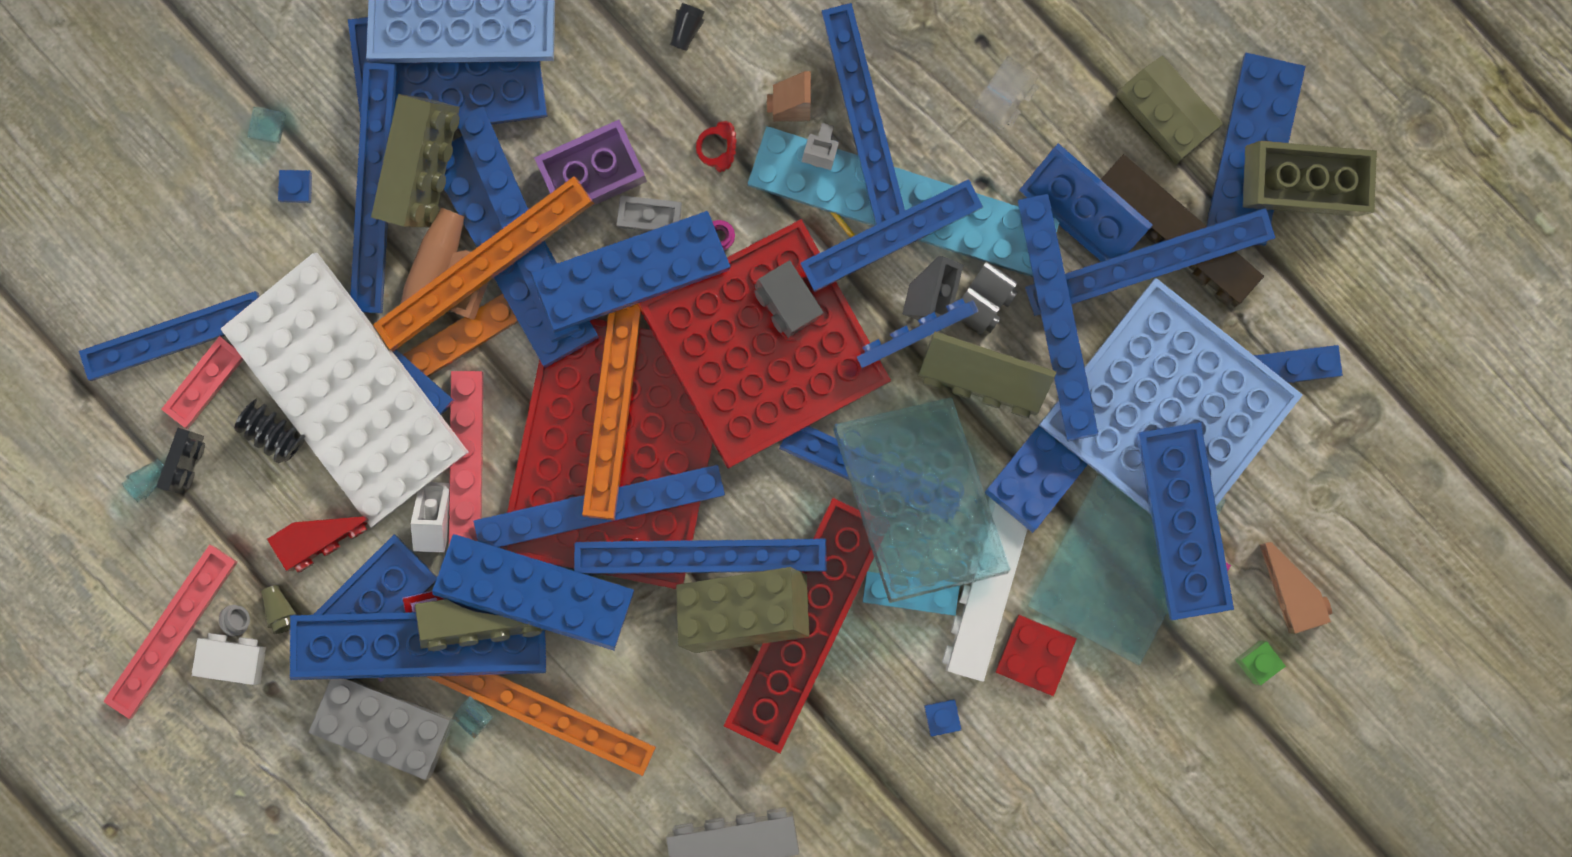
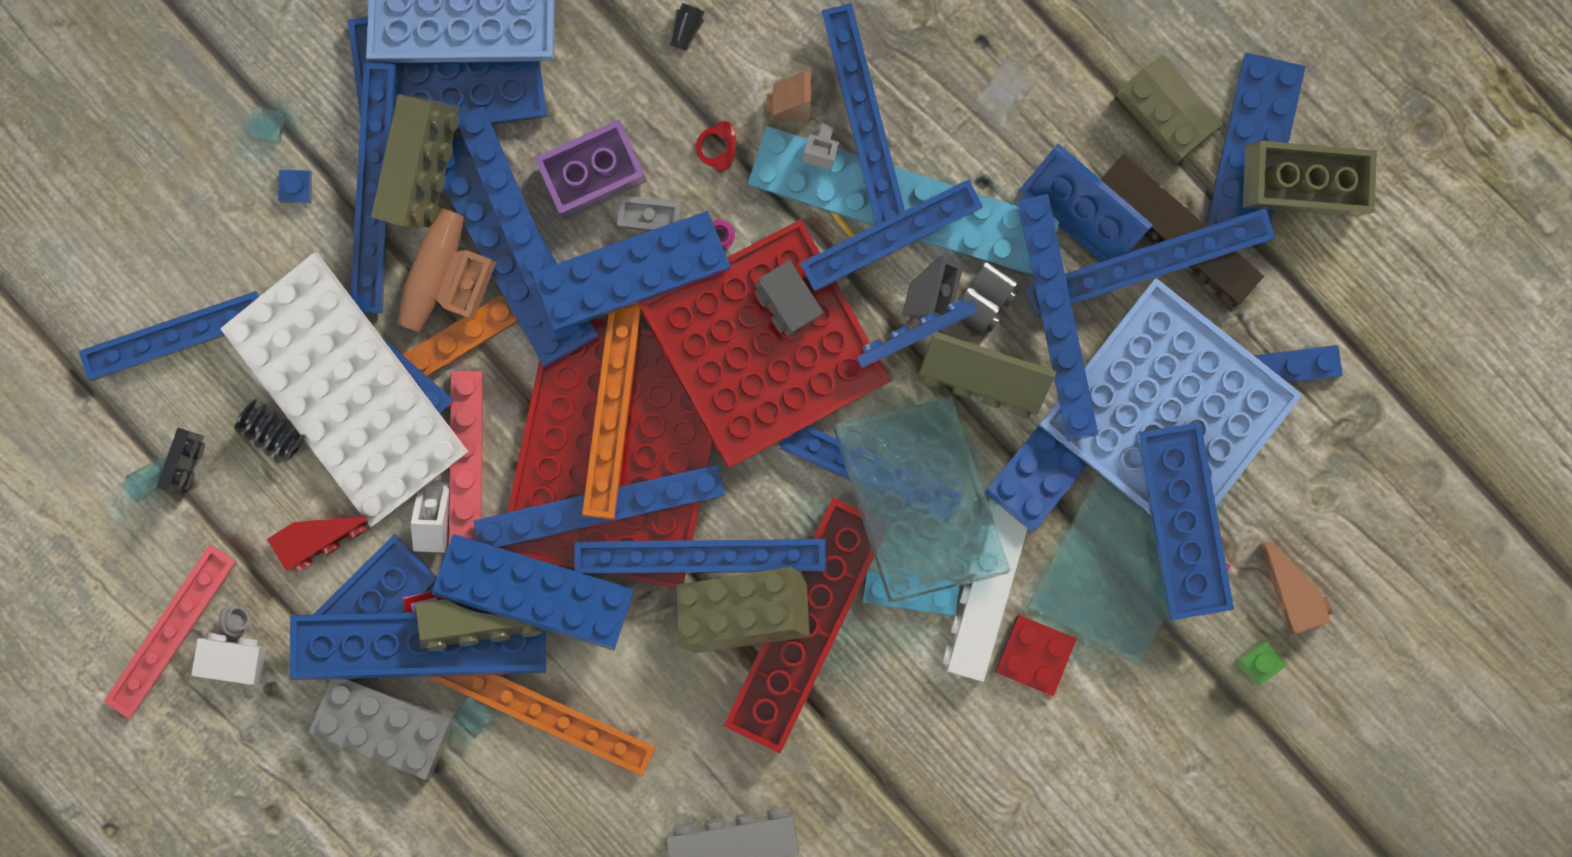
coral plate [161,336,244,429] -> none
olive cone [261,585,297,634] -> none
orange plate [373,176,594,351] -> none
blue plate [924,699,961,737] -> none

